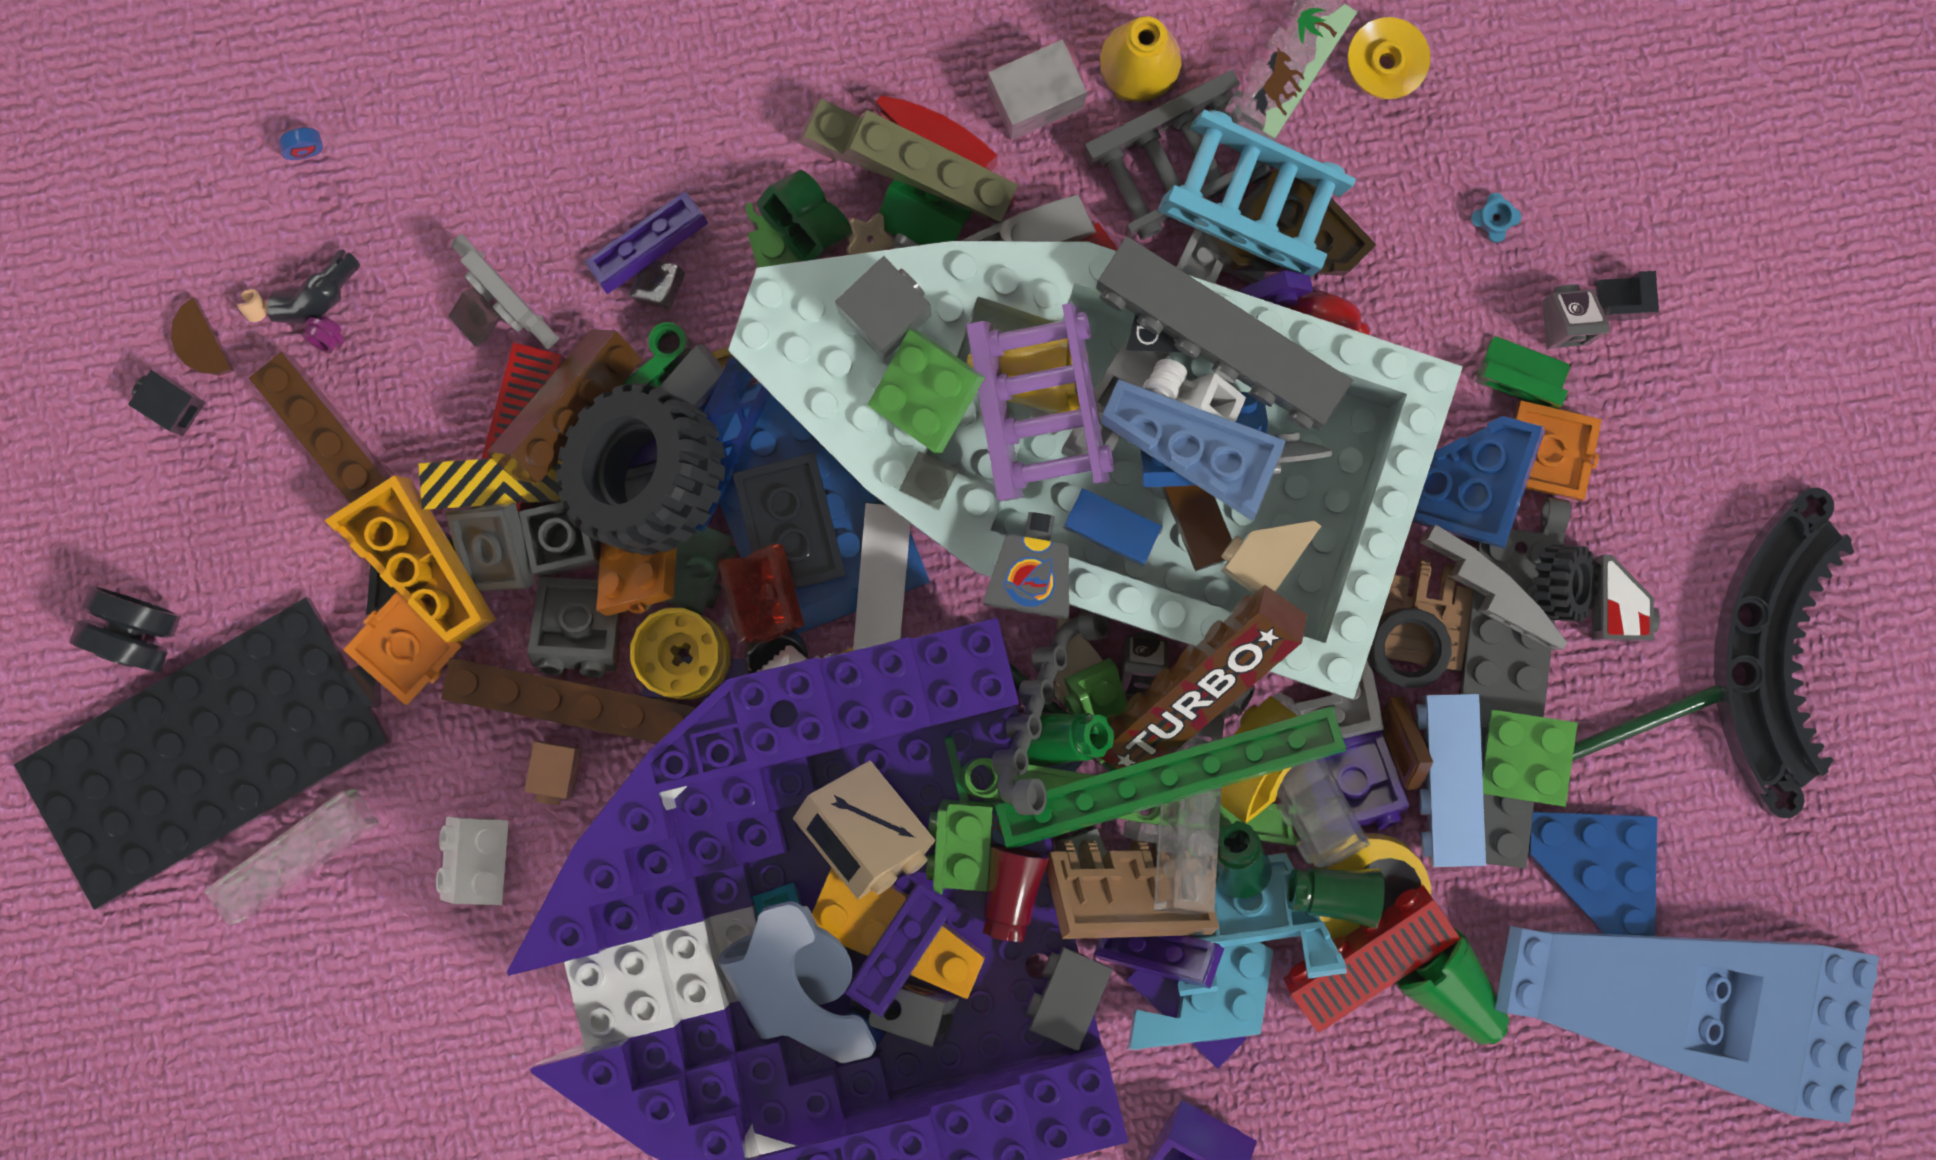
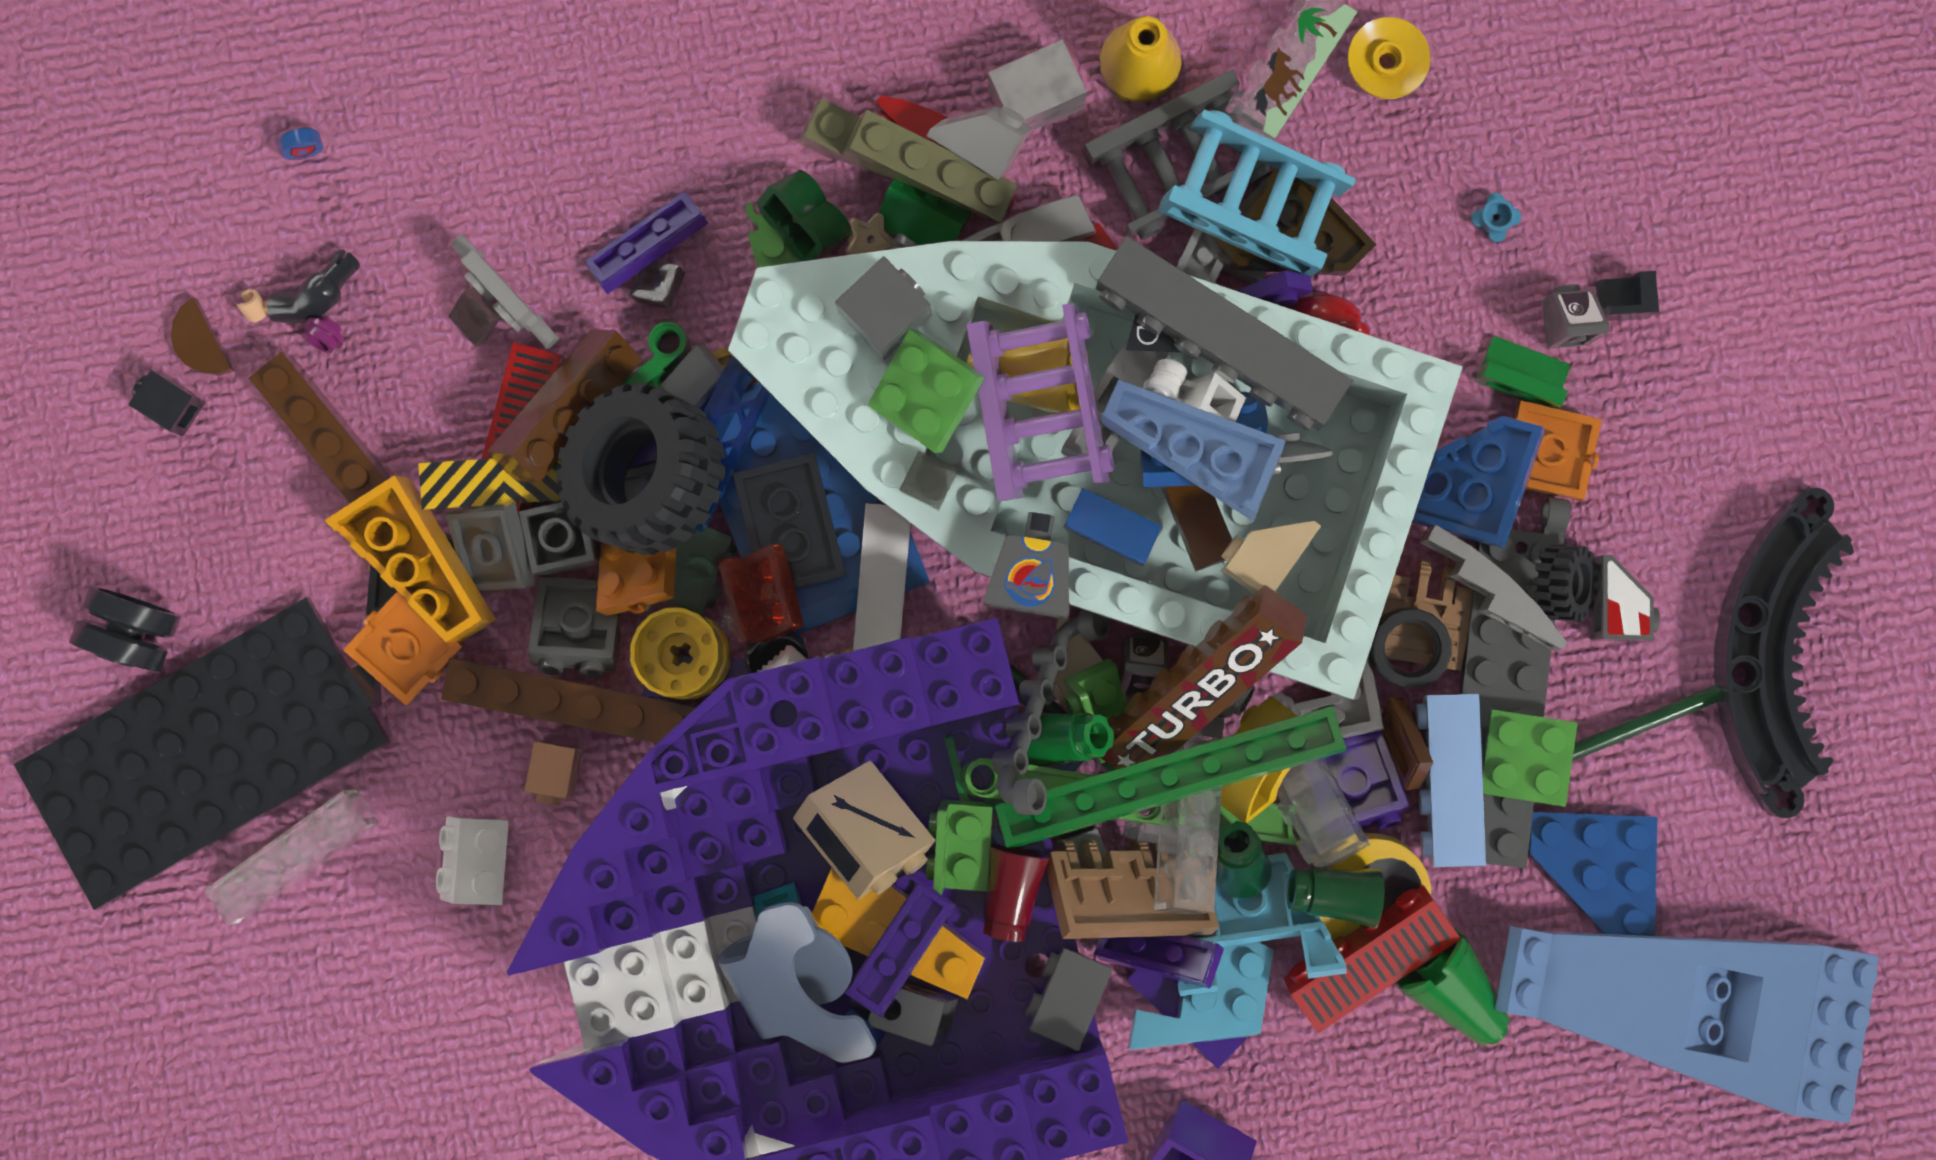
none -> light grey slope [927,106,1032,180]

